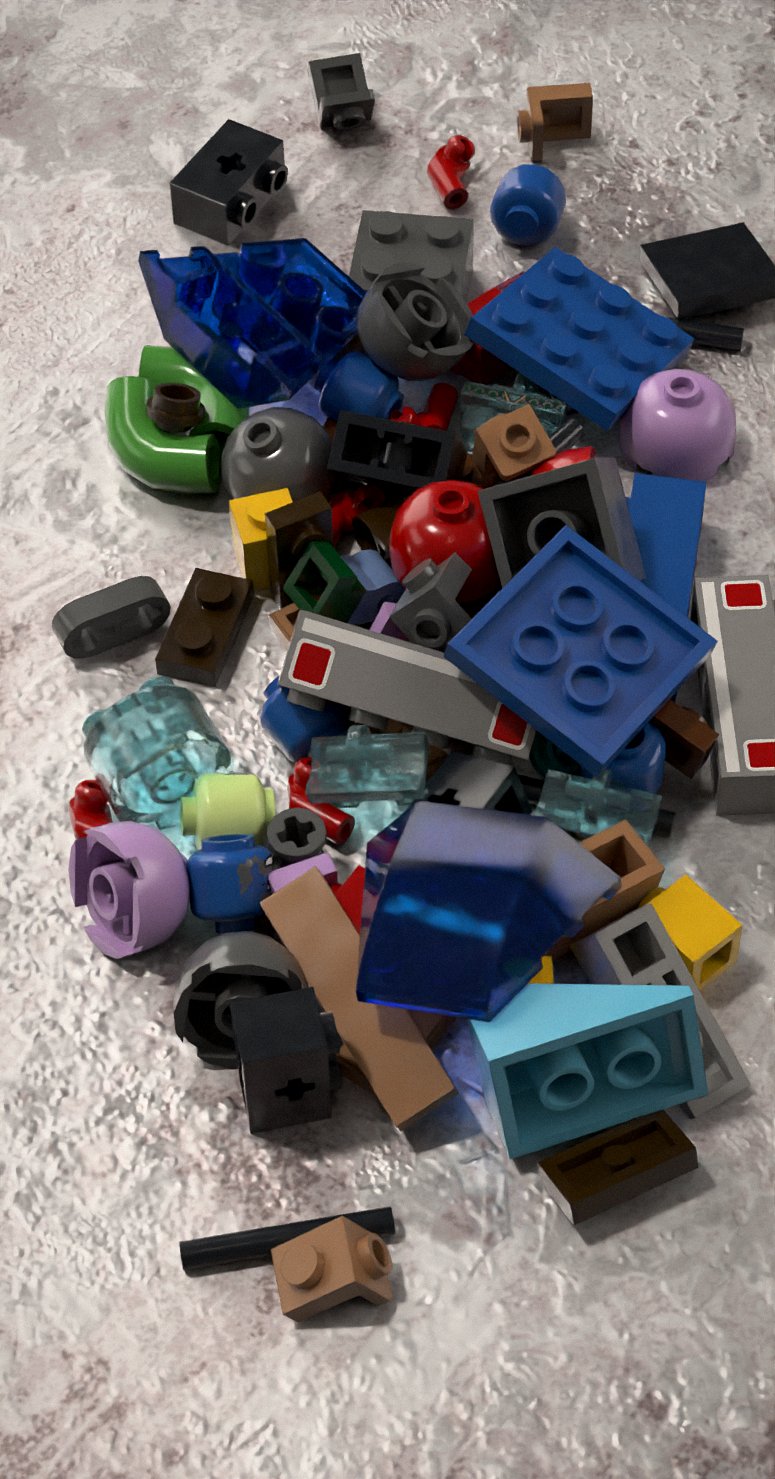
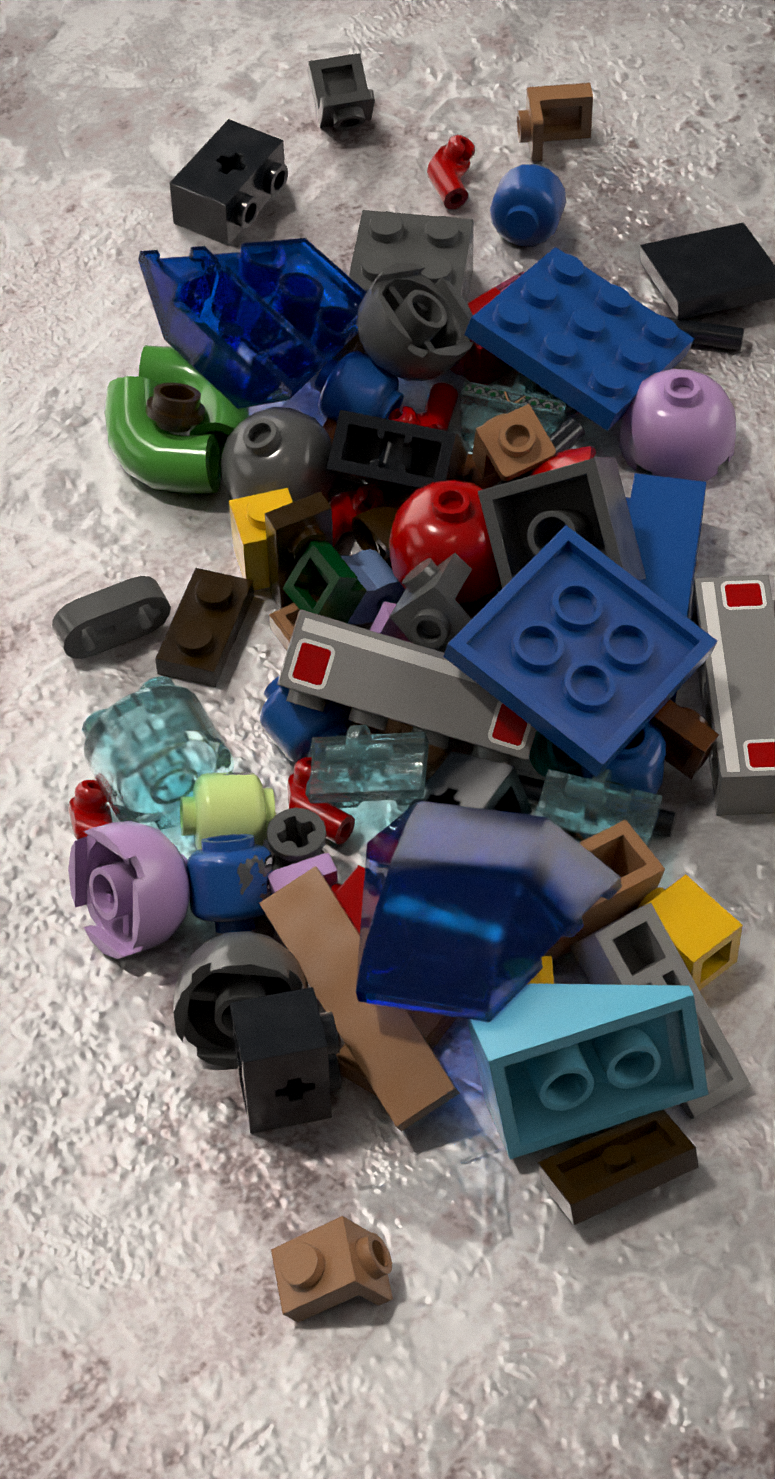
black bar [179,1206,395,1270] -> none

